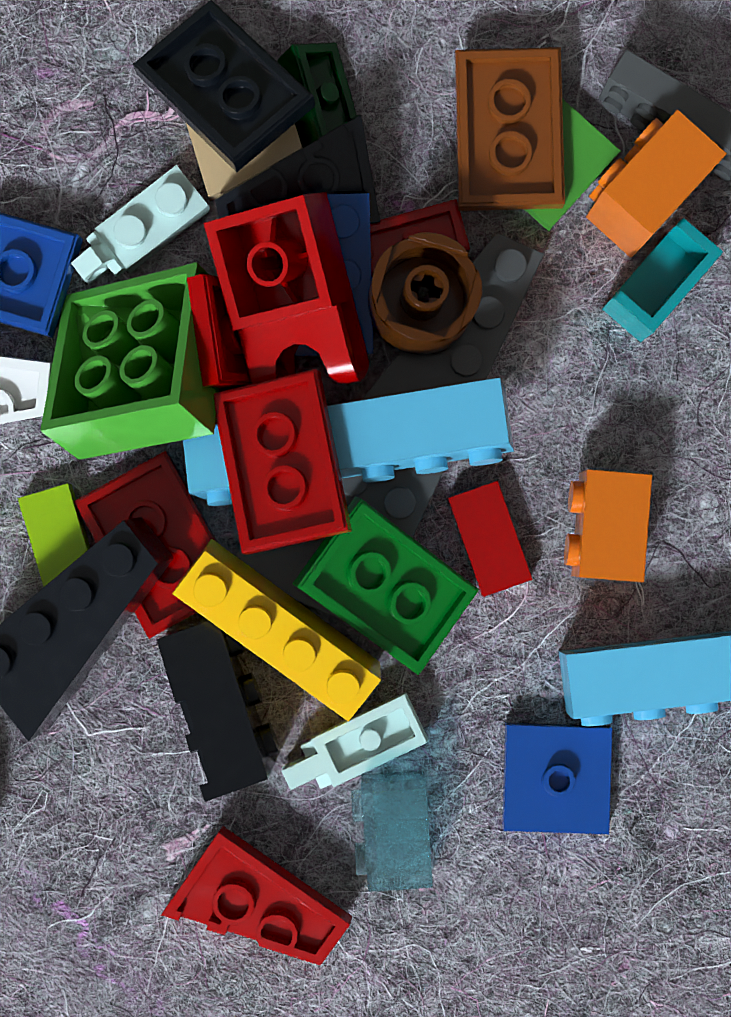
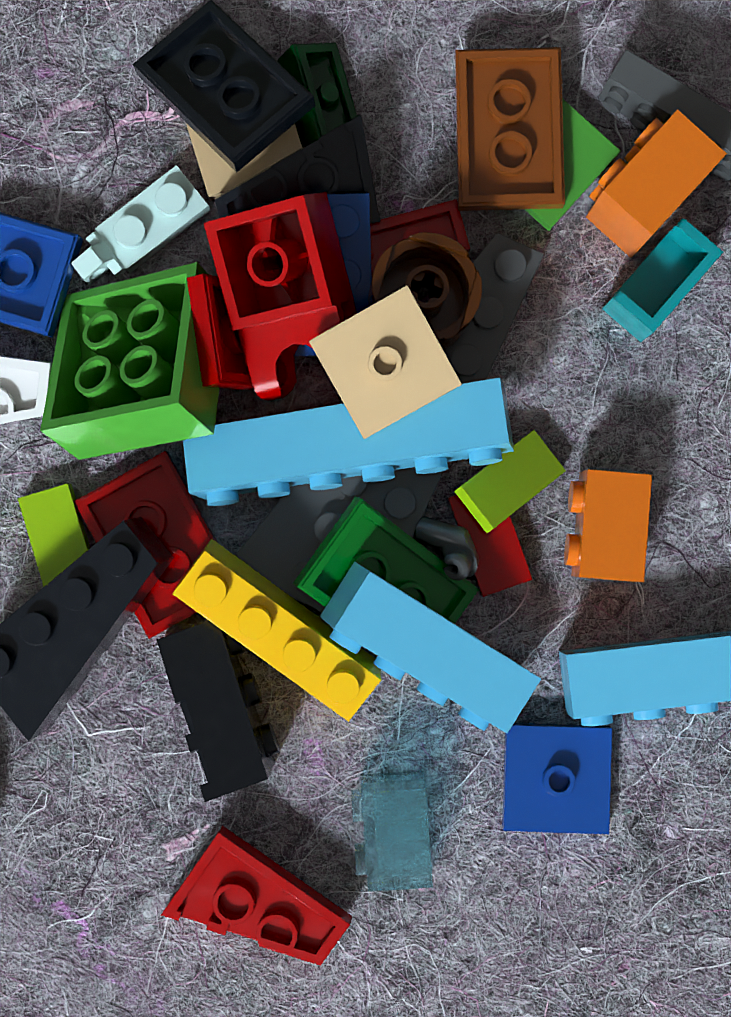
red tile [214,369,352,555] -> none
light aqua hinge [281,692,429,790] -> none
none -> tan plate [309,285,462,439]
none -> medium azure brick [320,561,541,733]
none -> dark grey arm [415,516,479,581]
none -> lime tile [454,430,566,533]

